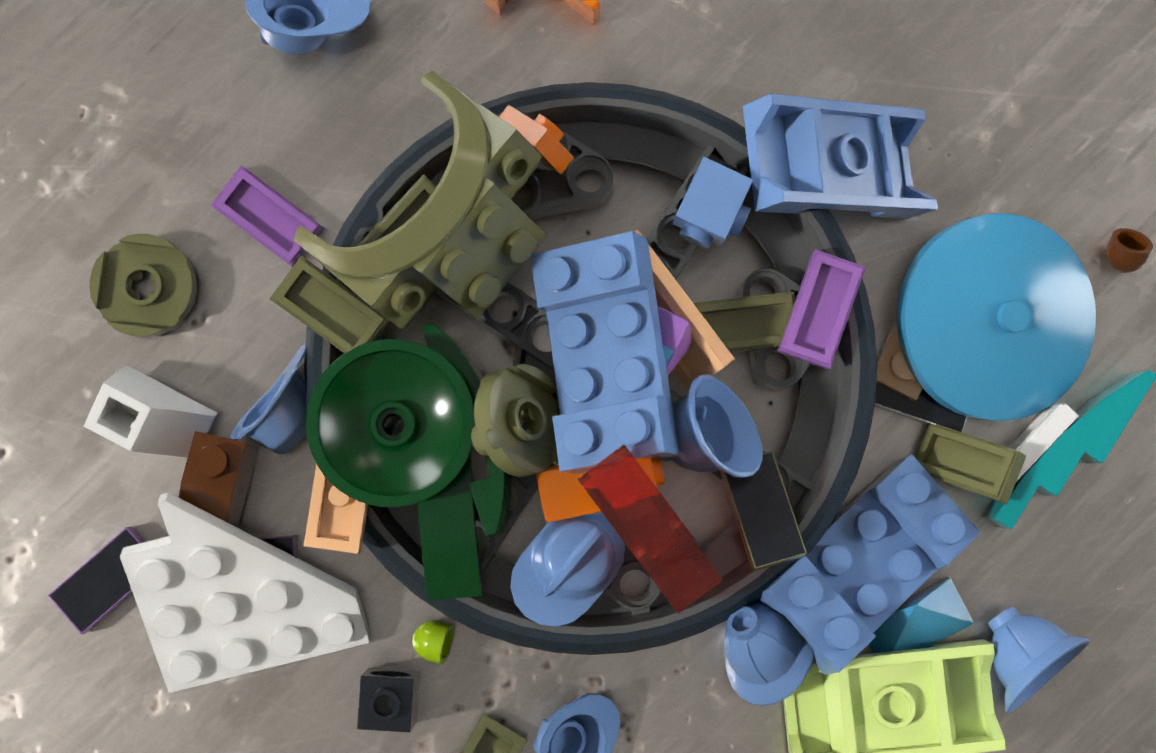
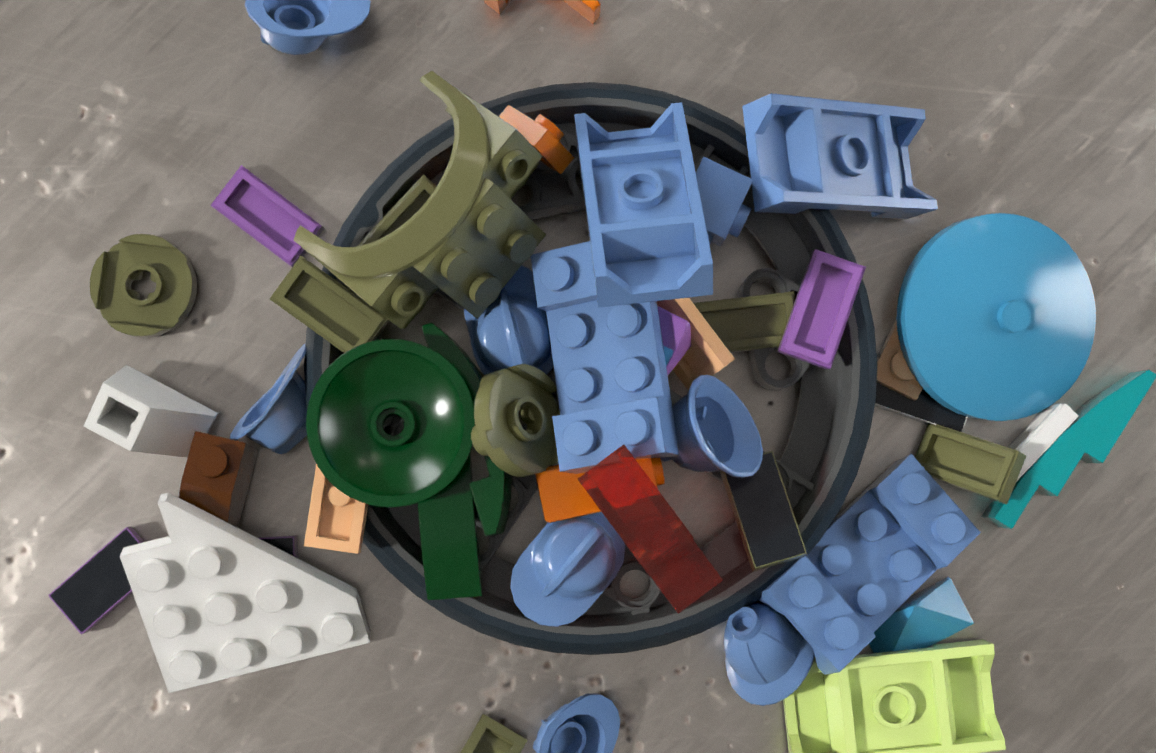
black brick [357,668,420,733] -> none
lime hinge [413,620,455,665] -> none
medium blue hat [988,607,1090,715] -> none
reddish brown hinge [1106,228,1153,273] -> none
none -> medium blue piece [464,265,553,375]
none -> medium blue piece [574,102,713,308]

